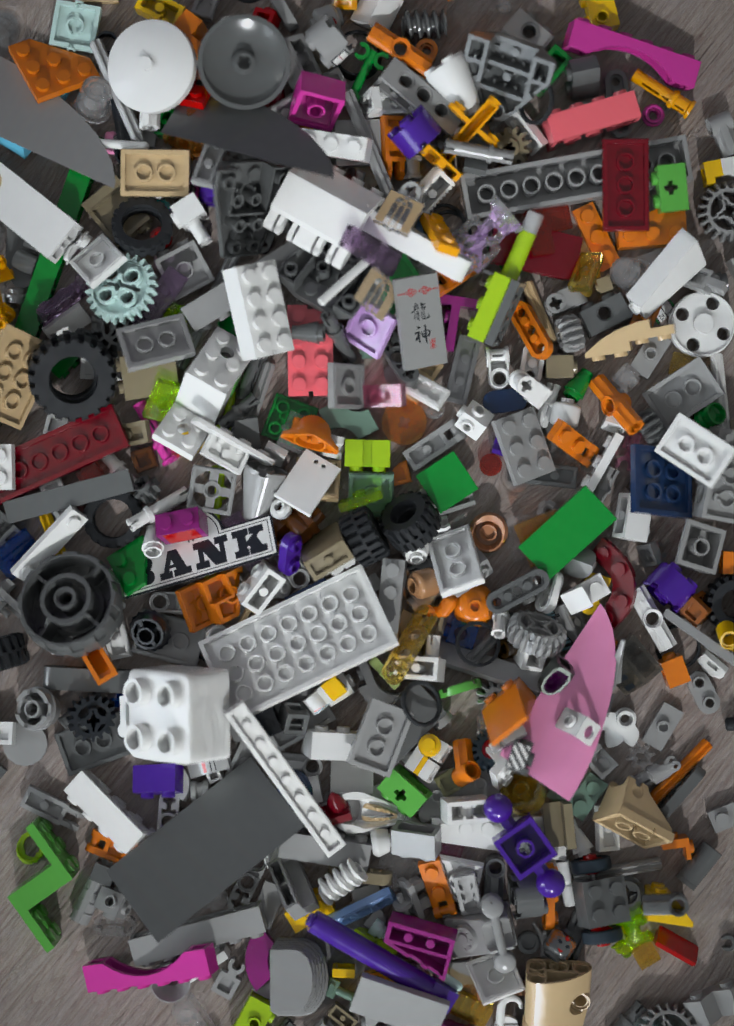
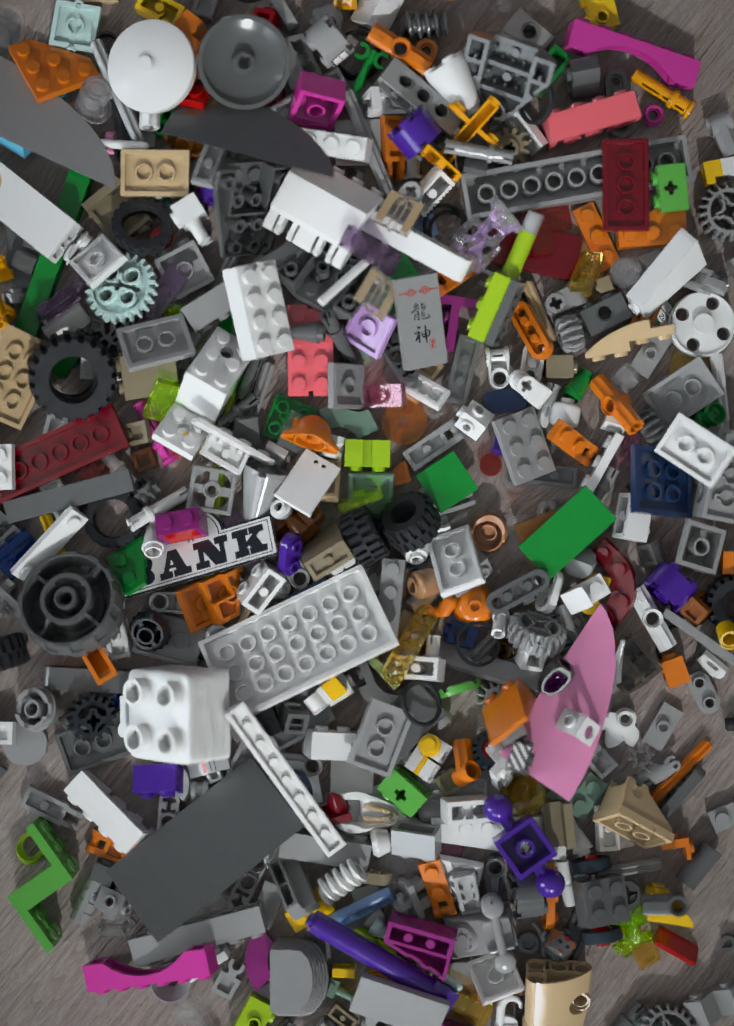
light orange plate [419,213,461,258] -> none

